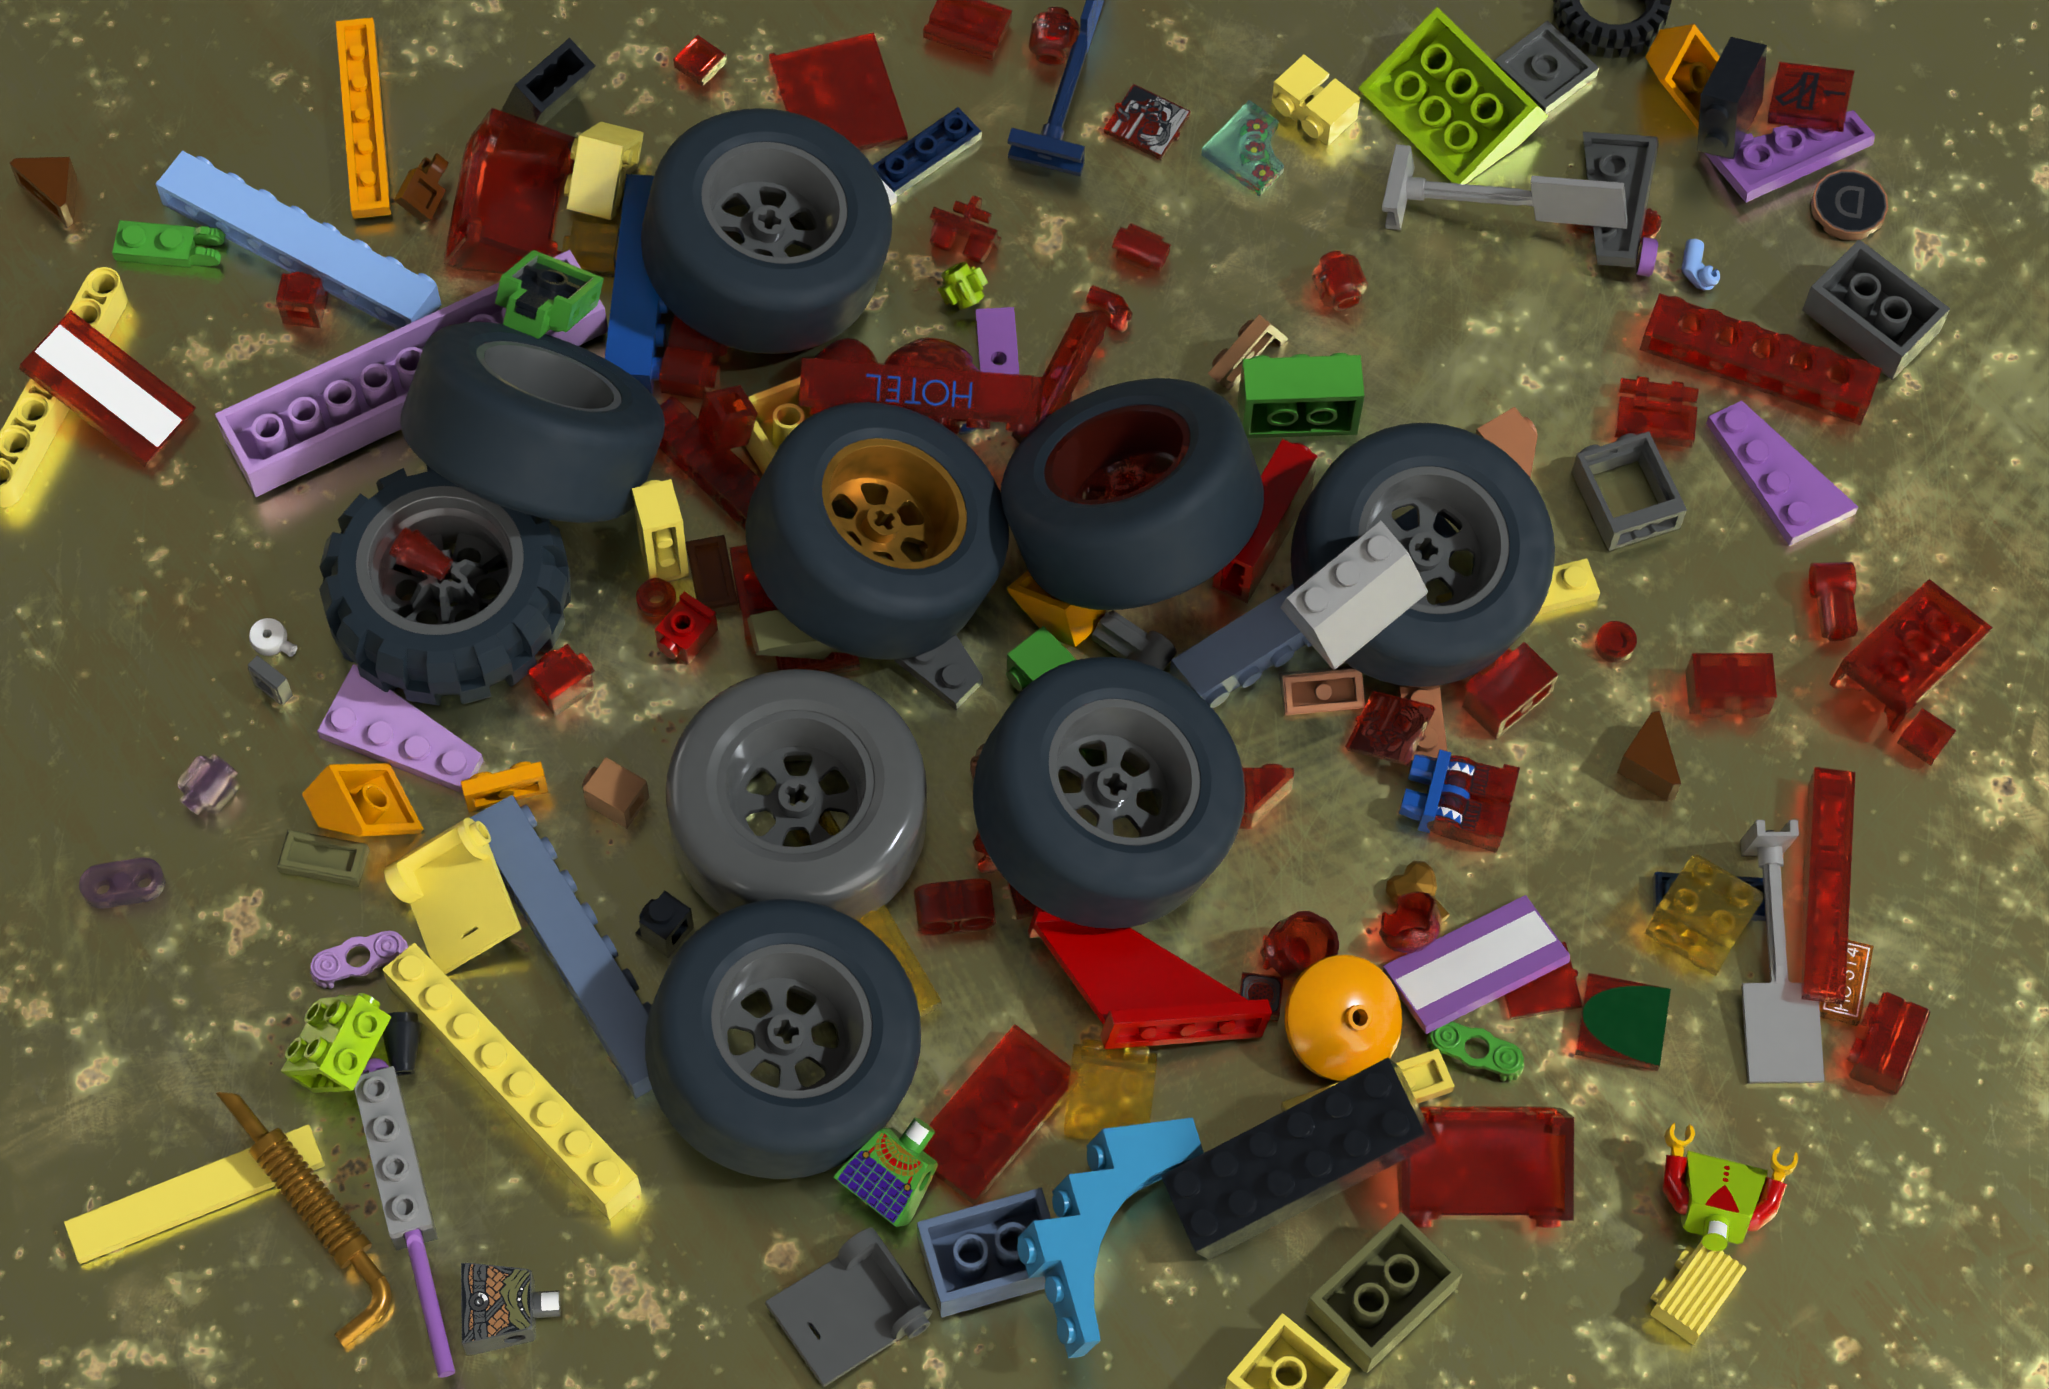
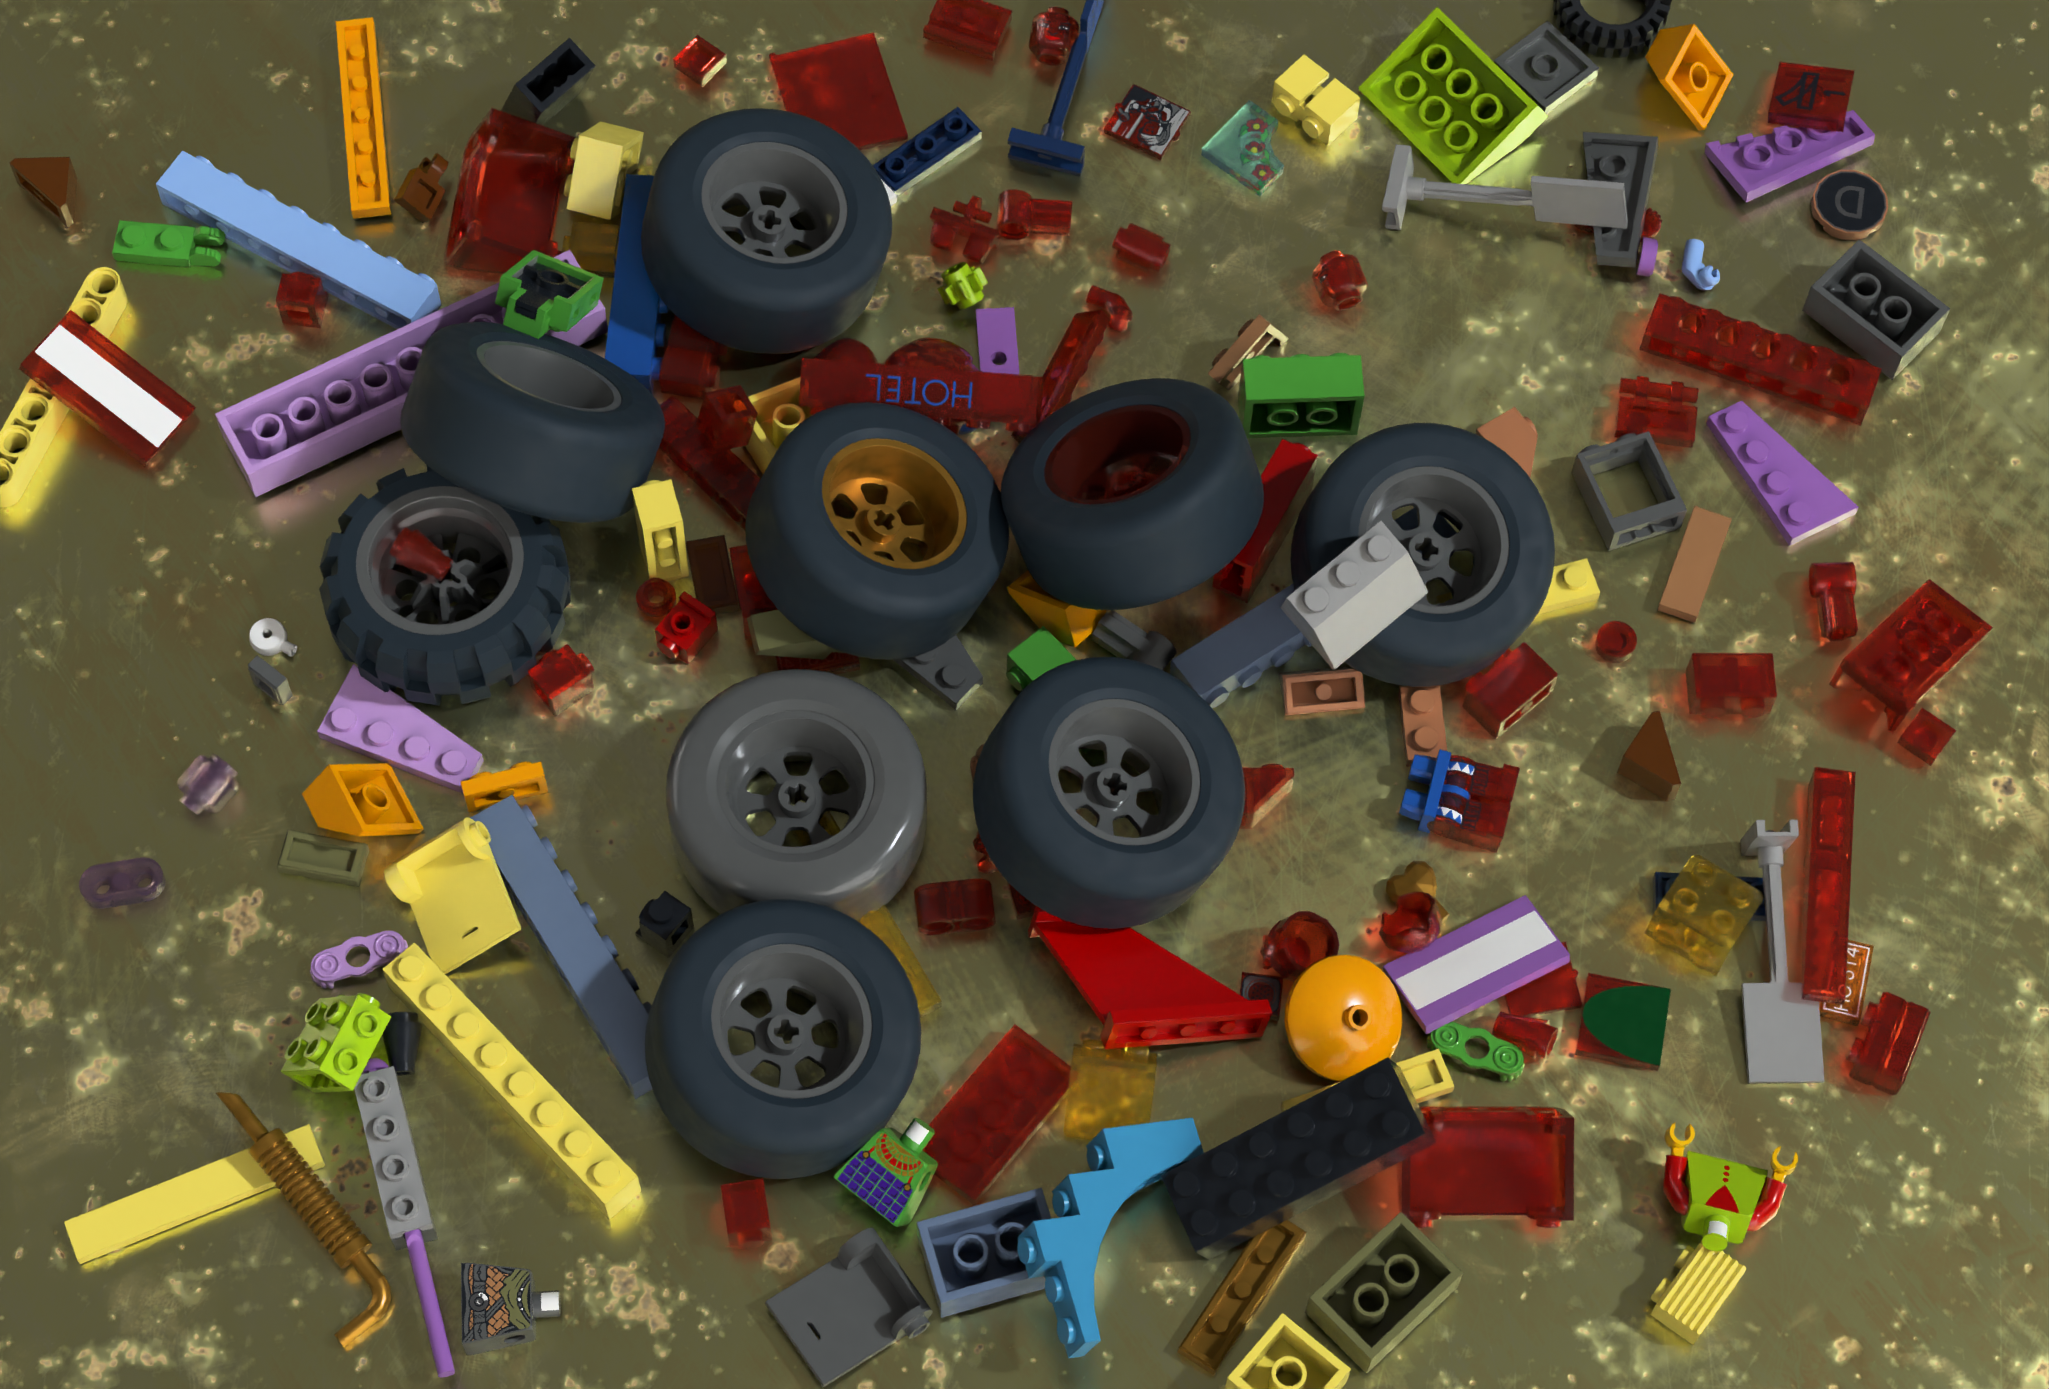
medium nougat brick [582,757,649,829] -> none
clear red piece [1345,691,1435,766] -> none
black brick [1697,37,1767,159] -> none
none -> clear red brick [721,1178,772,1250]
none -> clear red piece [996,189,1072,240]
none -> pearl gold tile [1177,1220,1306,1375]
none -> clear red cone [1492,1011,1558,1060]
none -> medium nougat tile [1657,506,1732,623]

